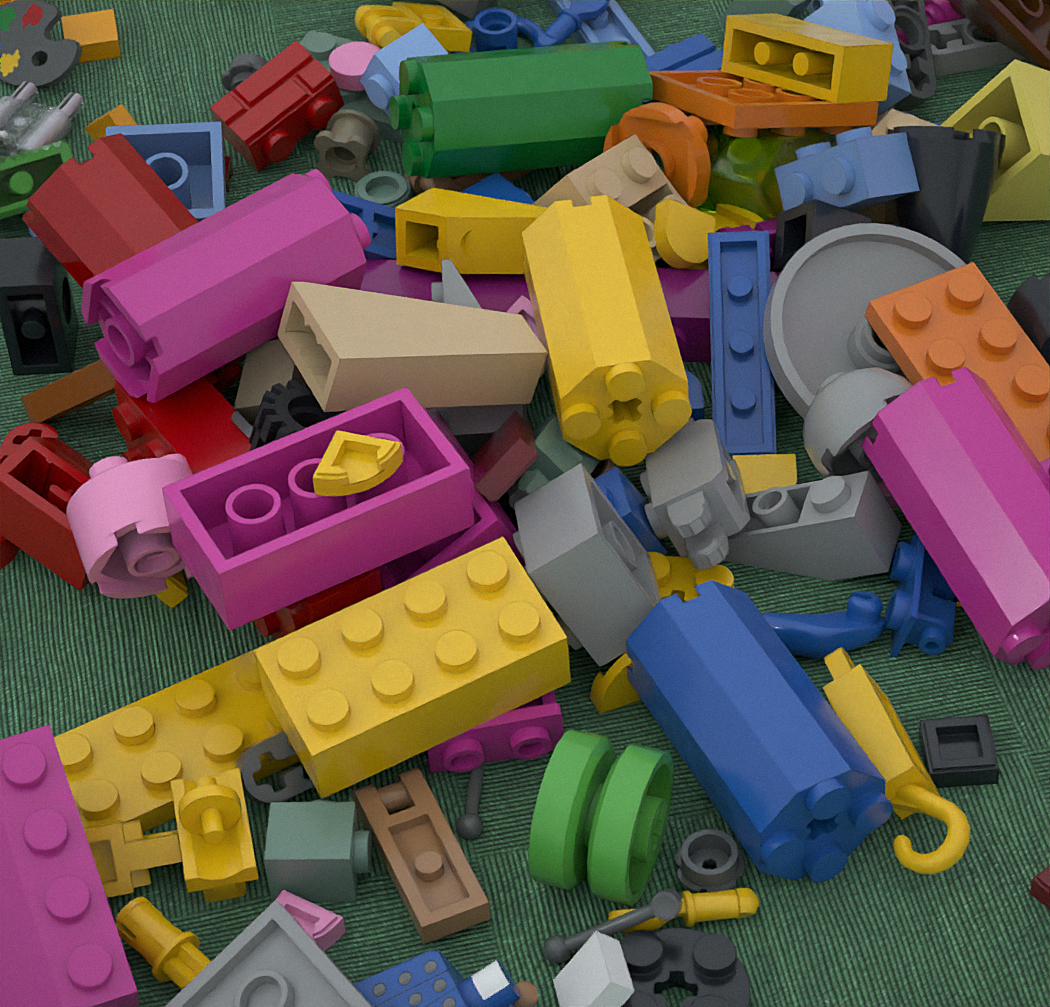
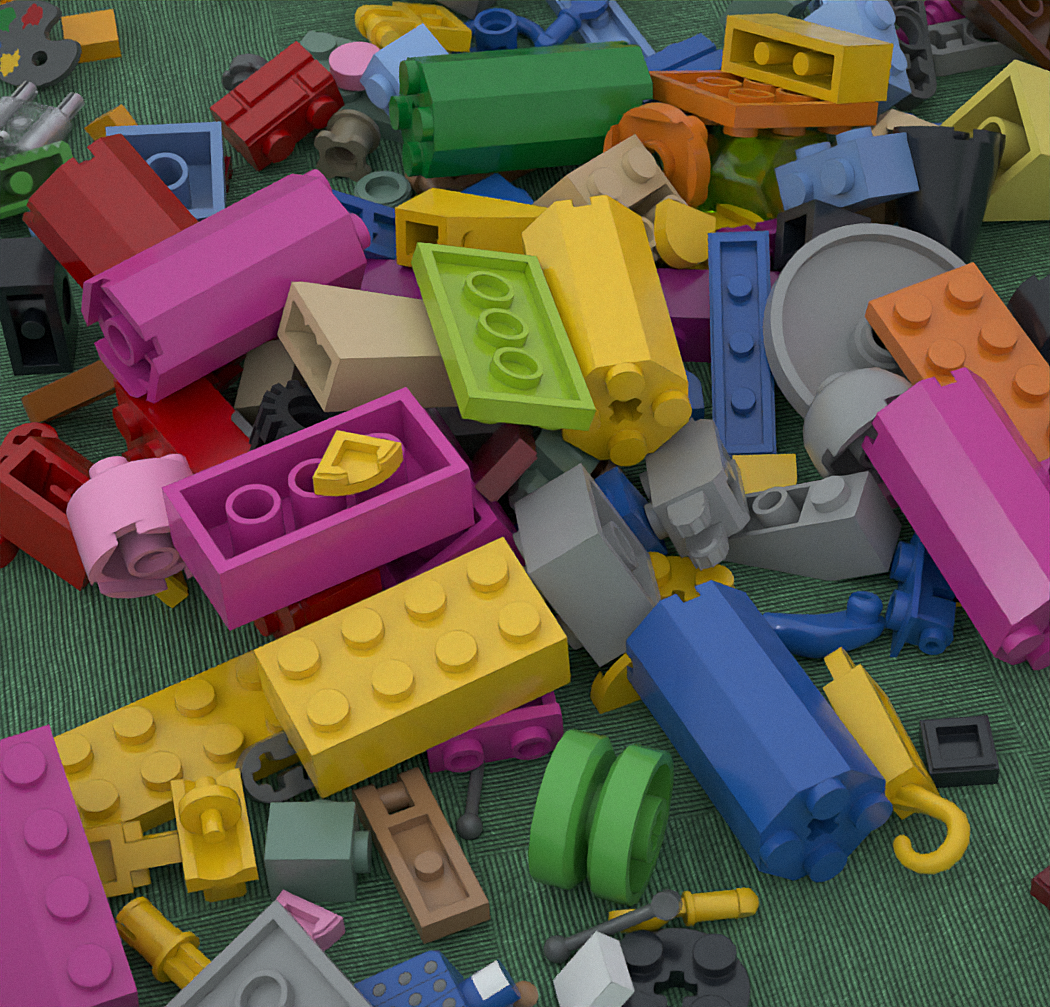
dark grey plate [675,829,745,893] -> none
none -> lime plate [411,242,596,431]

